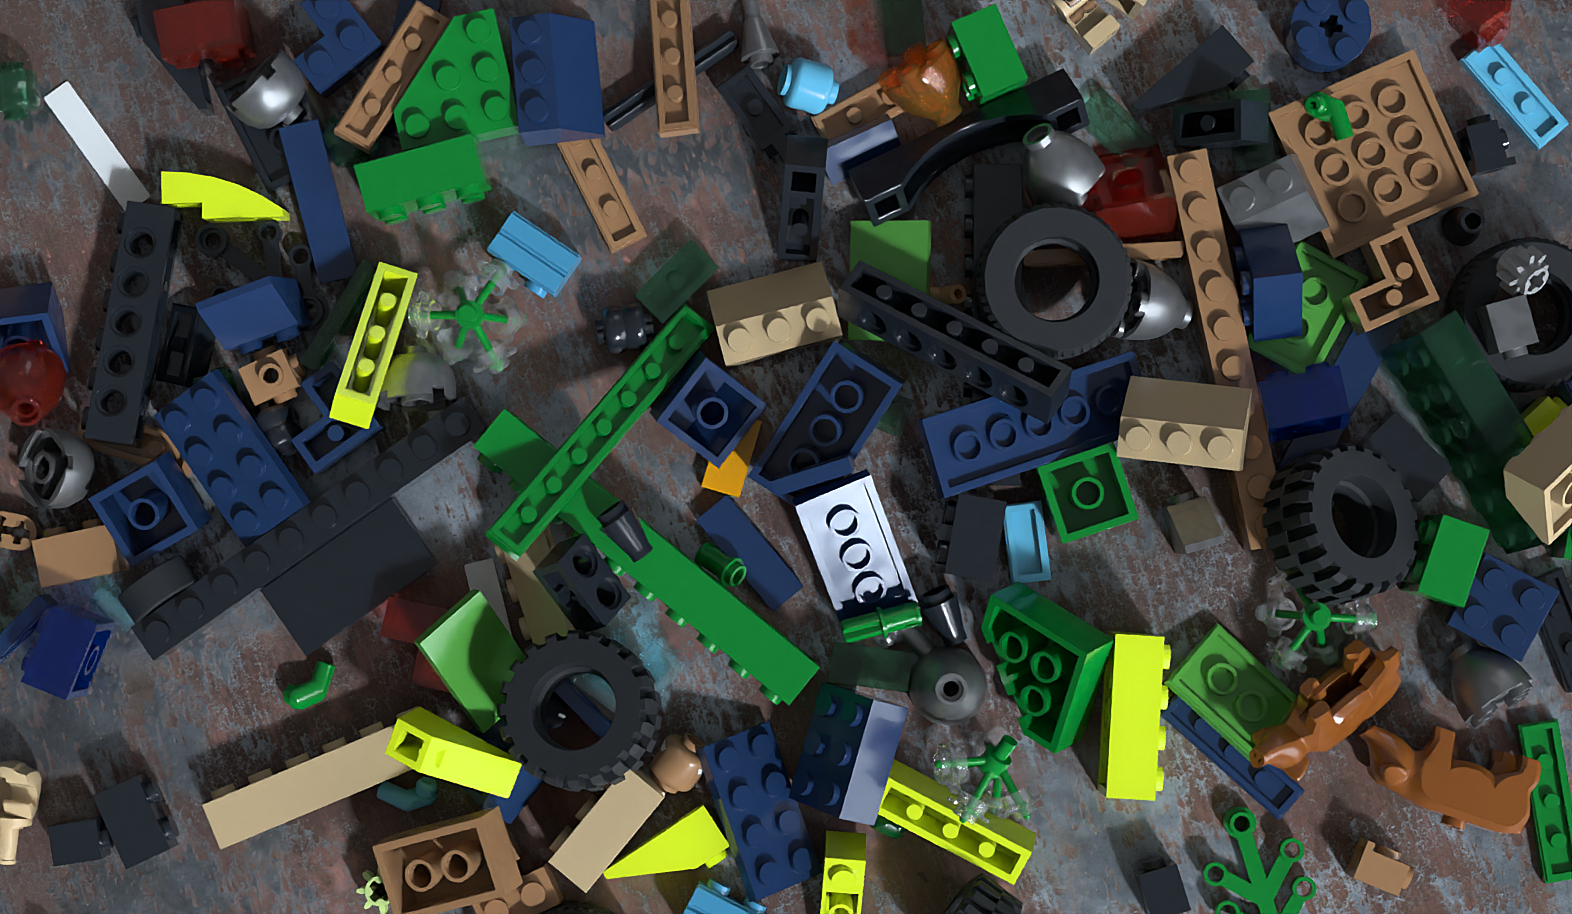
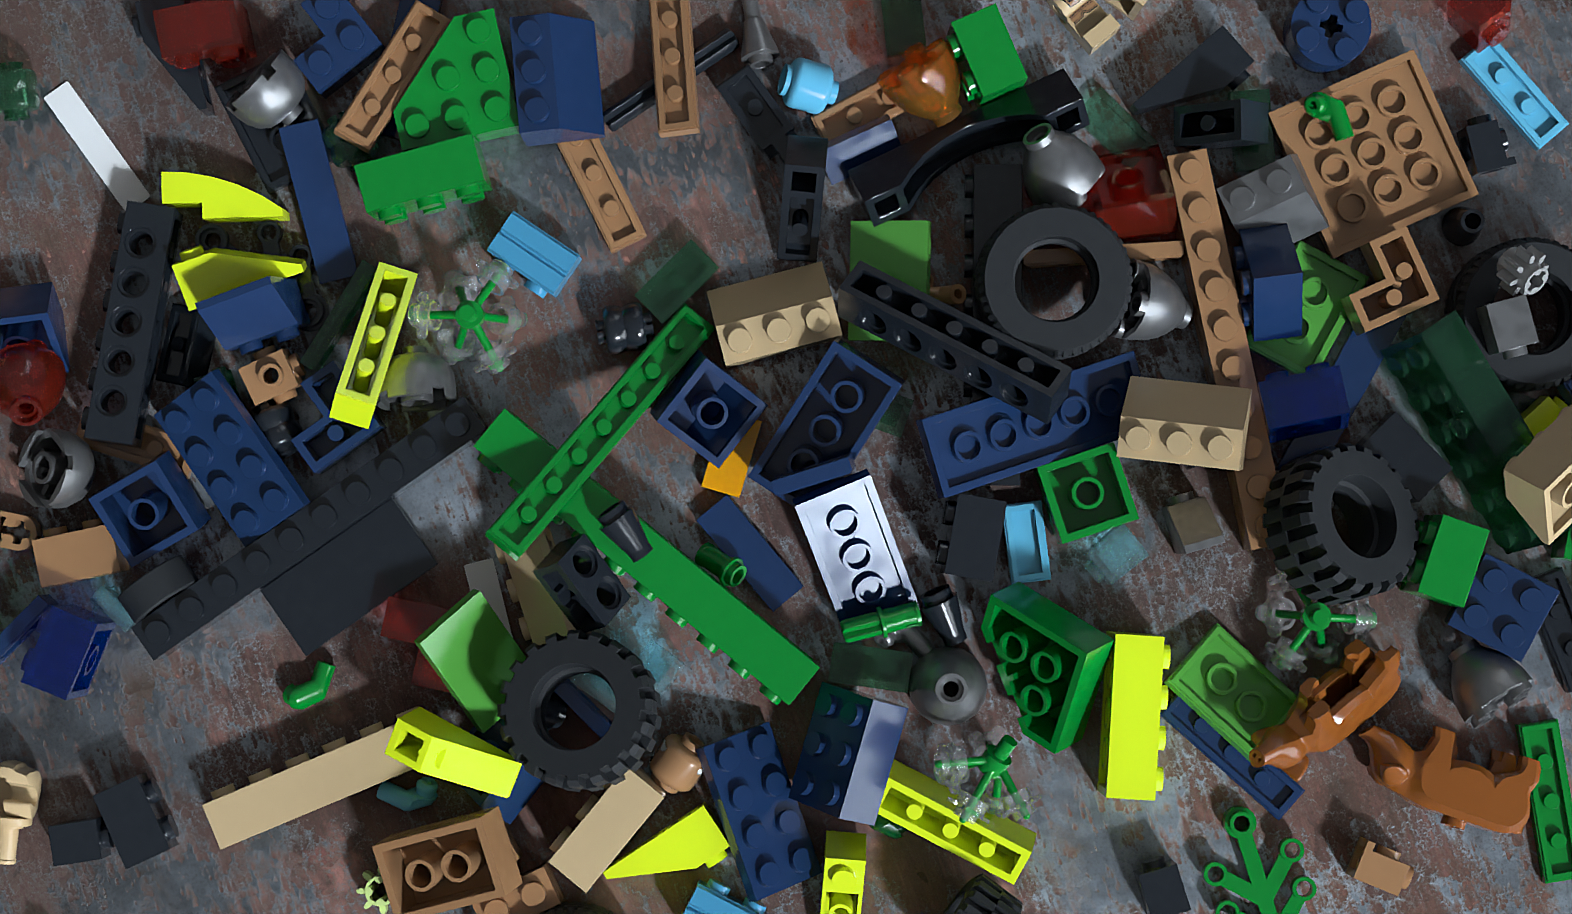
none -> neon yellow slope [172,245,307,311]
none -> clear light blue brick [1082,524,1149,585]

